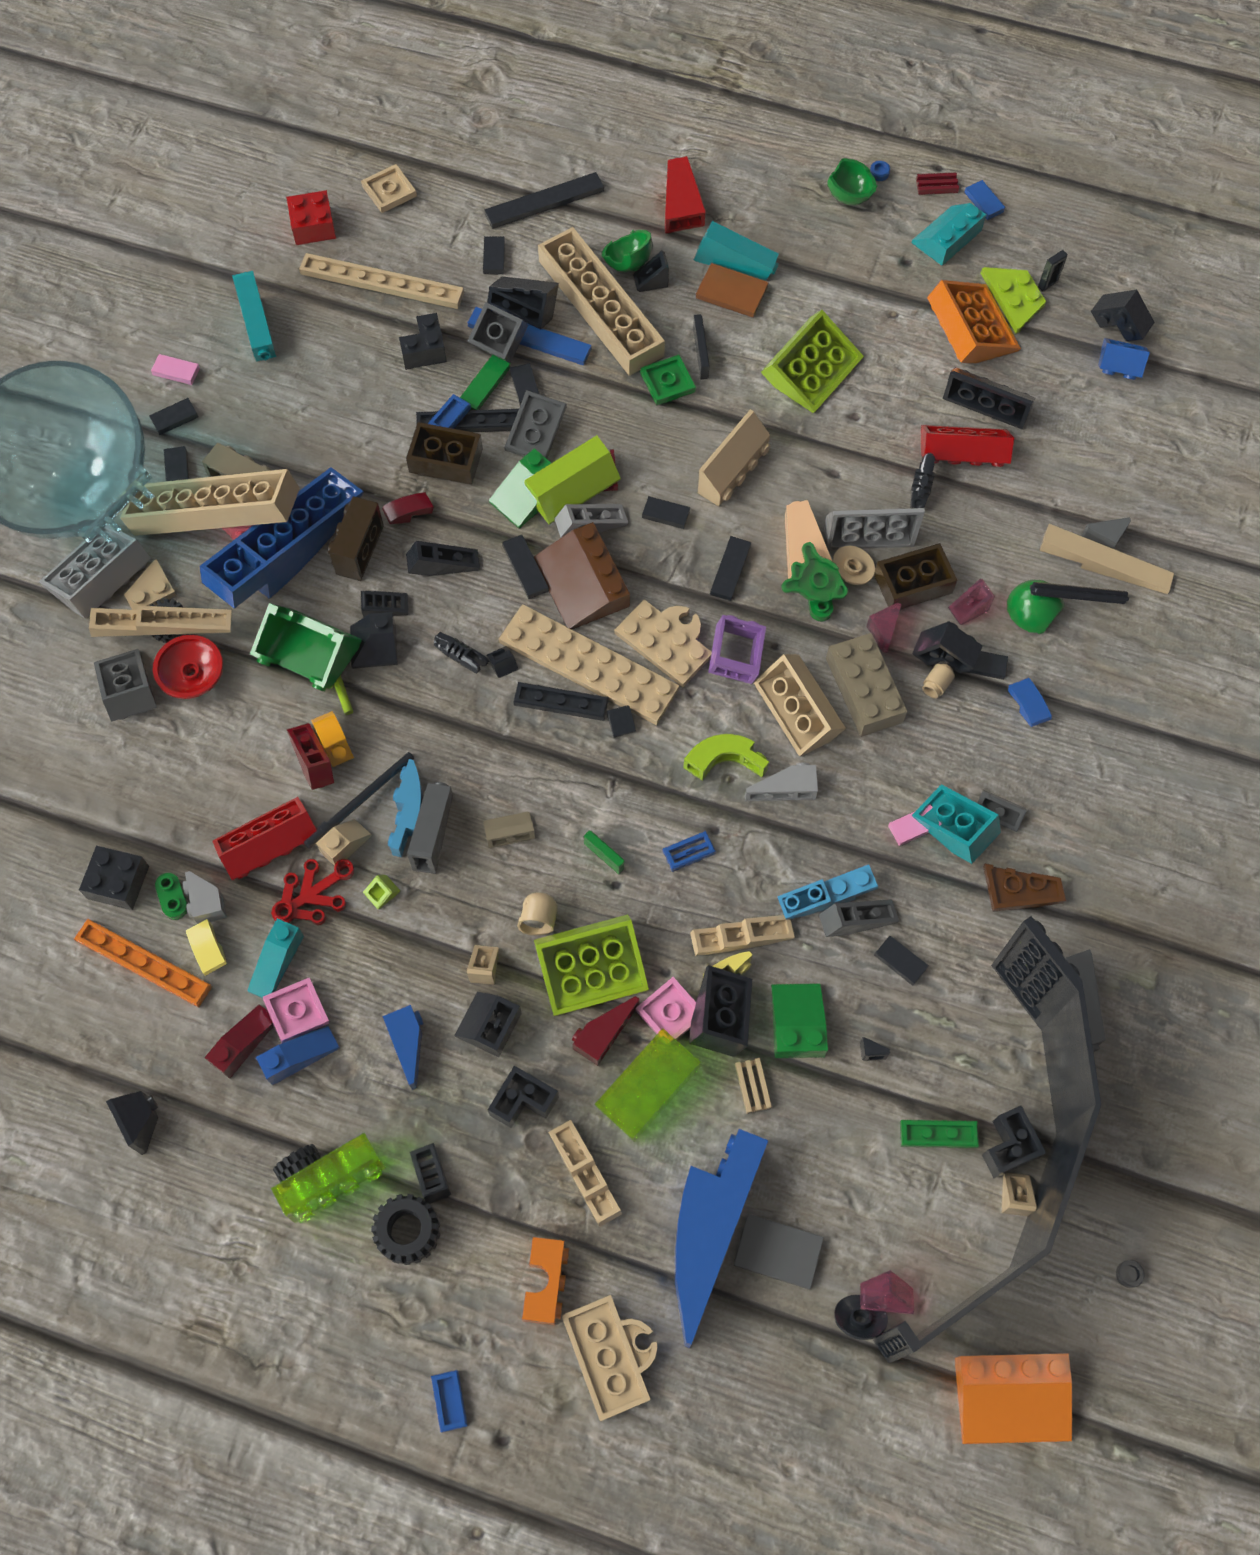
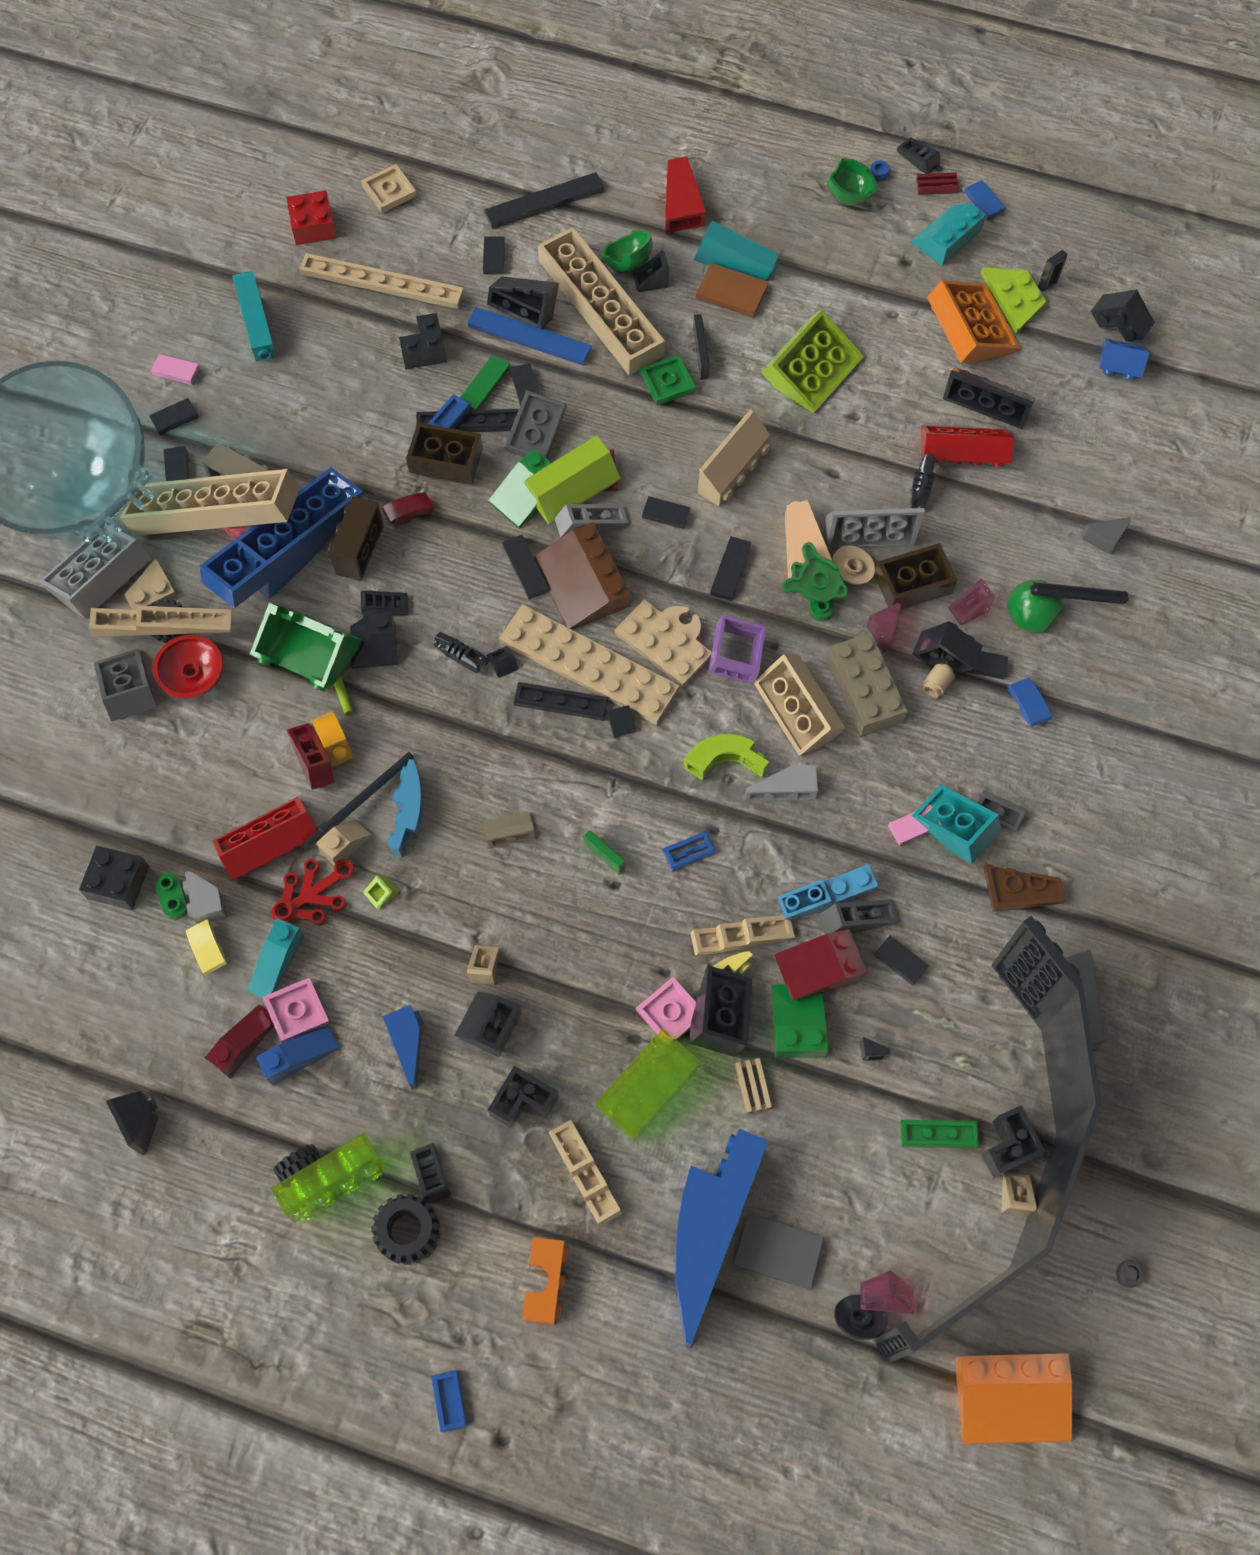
orange tile [74,919,212,1008] -> none
black slope [406,541,480,576] -> none
dark grey slope [407,782,453,874] -> none
dark grey brick [468,302,528,364] -> none
tan helmet [517,892,557,935] -> none
lime slope [534,914,649,1016] -> none
tan plate [561,1295,657,1422] -> none
dark red slope [572,996,640,1066] -> none
tan slope [1040,524,1174,594] -> none
none -> dark red slope [774,928,867,1001]
none -> black slope [897,137,940,174]

